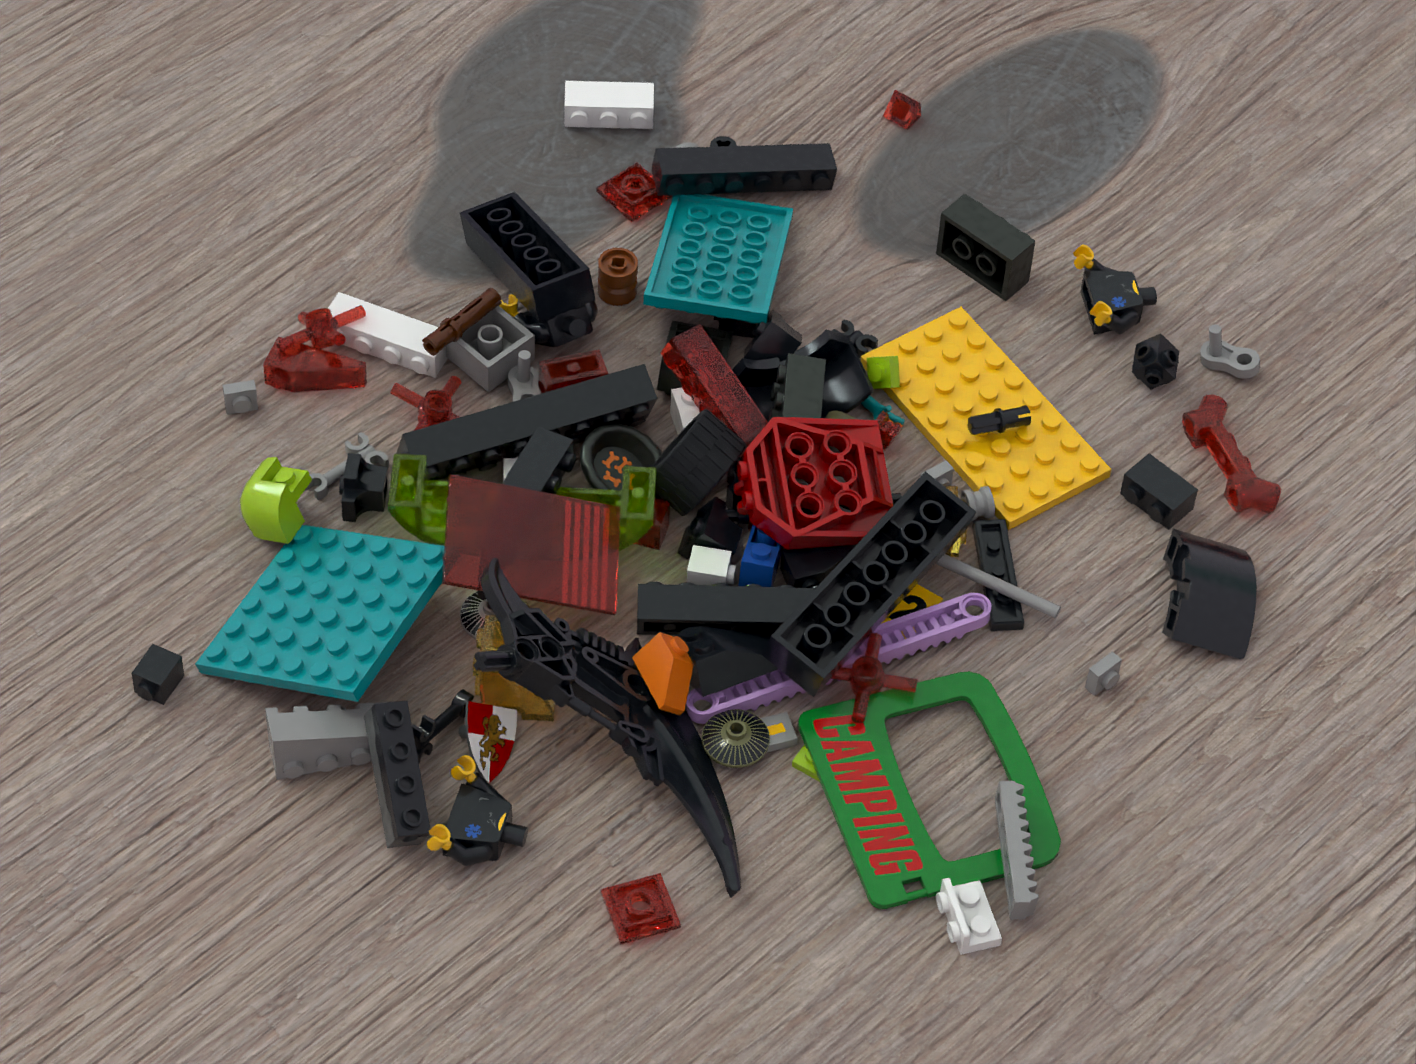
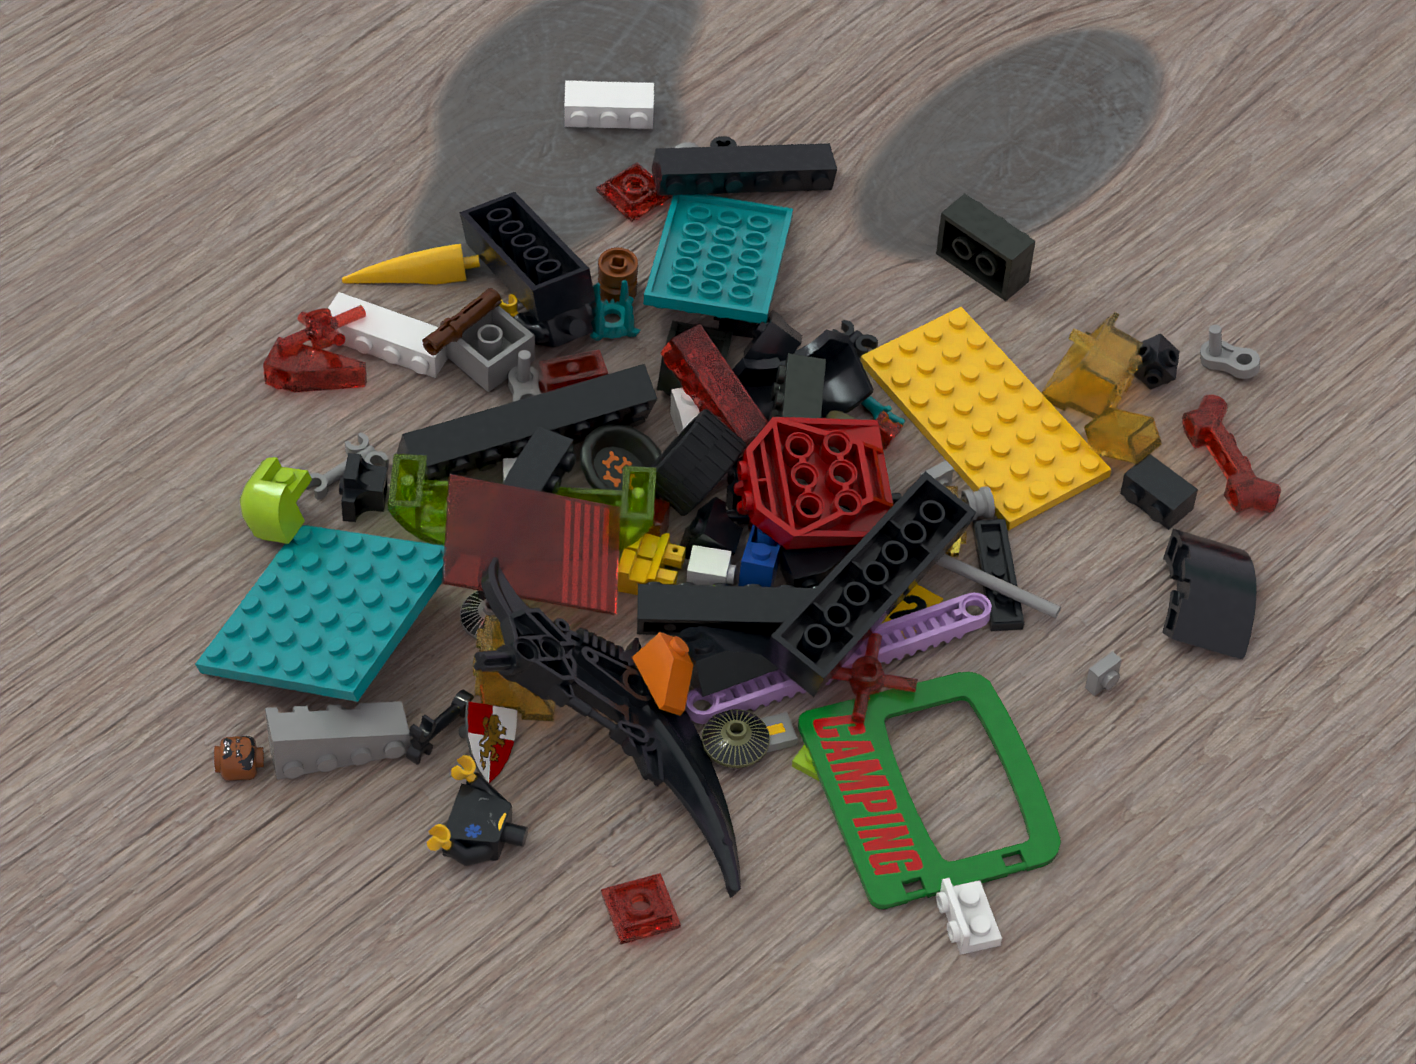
black brick [131,644,184,705] -> none
light grey plate [223,380,258,415] -> none
black piece [364,701,431,848] -> none
clear red bar [390,376,461,431] -> none
lime plate [867,356,900,389] -> none
clear red slope [883,90,921,129] -> none
black axle [967,405,1031,435] -> none
light grey gear [994,781,1039,919] -> none
black torso [1073,244,1157,335] -> none
none -> dark orange head [214,736,264,781]
none -> yellow piece [342,243,480,285]
none -> teal piece [590,280,641,341]
none -> yellow hips [615,524,686,595]
none -> clear yellow piece [1041,312,1143,422]
none -> clear yellow piece [1084,407,1162,464]

